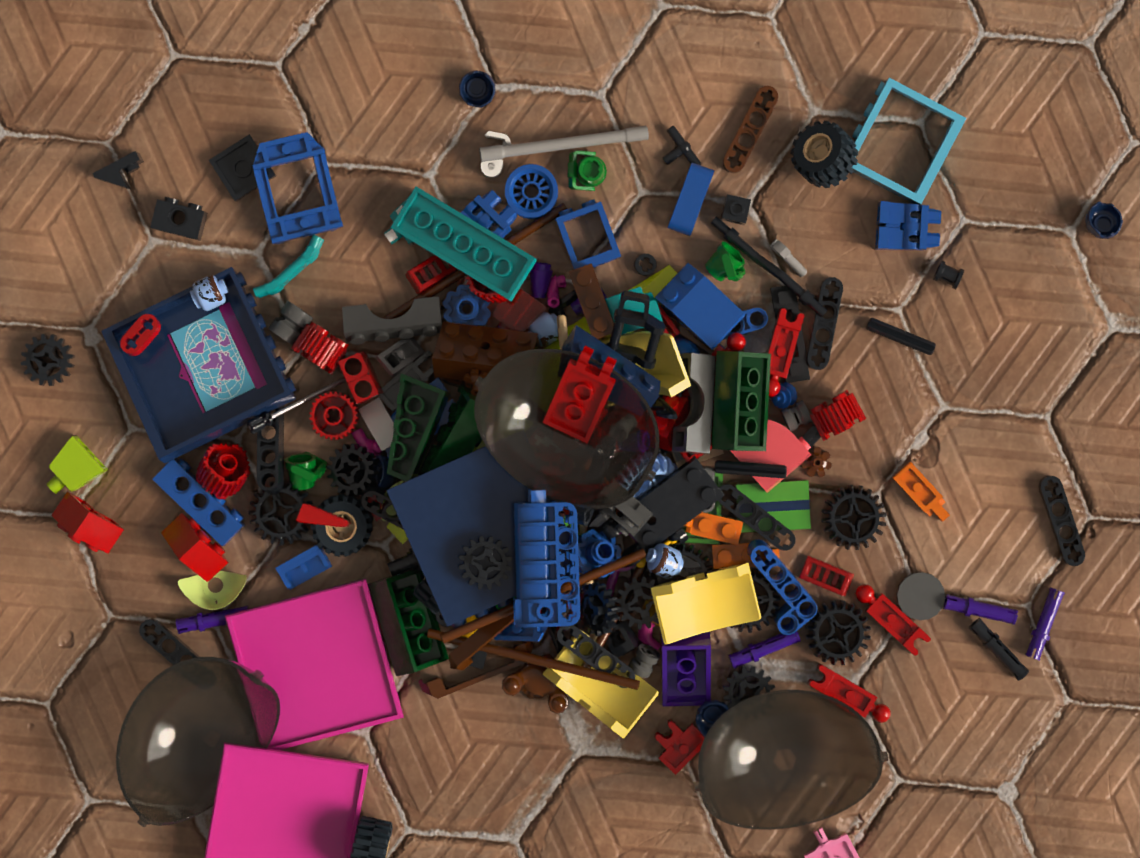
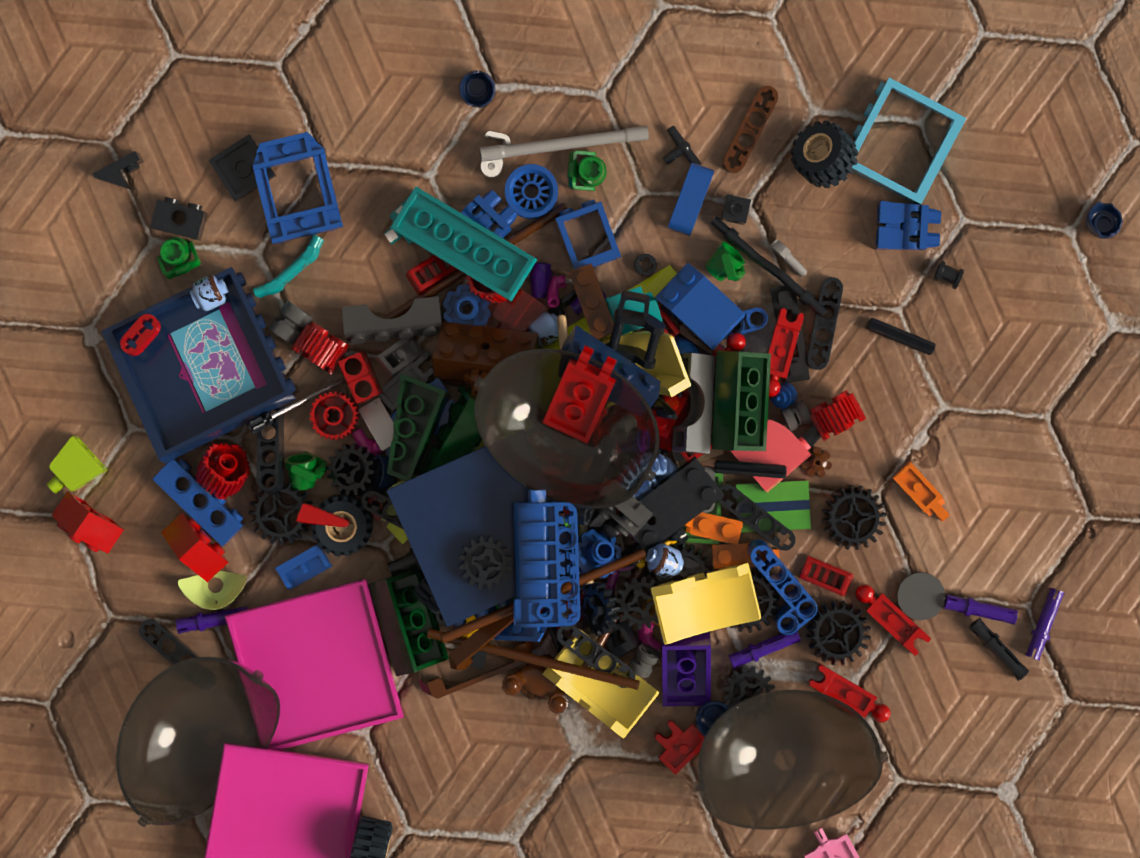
black gear [21,334,75,386] -> none
black beam [1039,476,1085,566] -> none
none -> green piece [157,237,201,279]

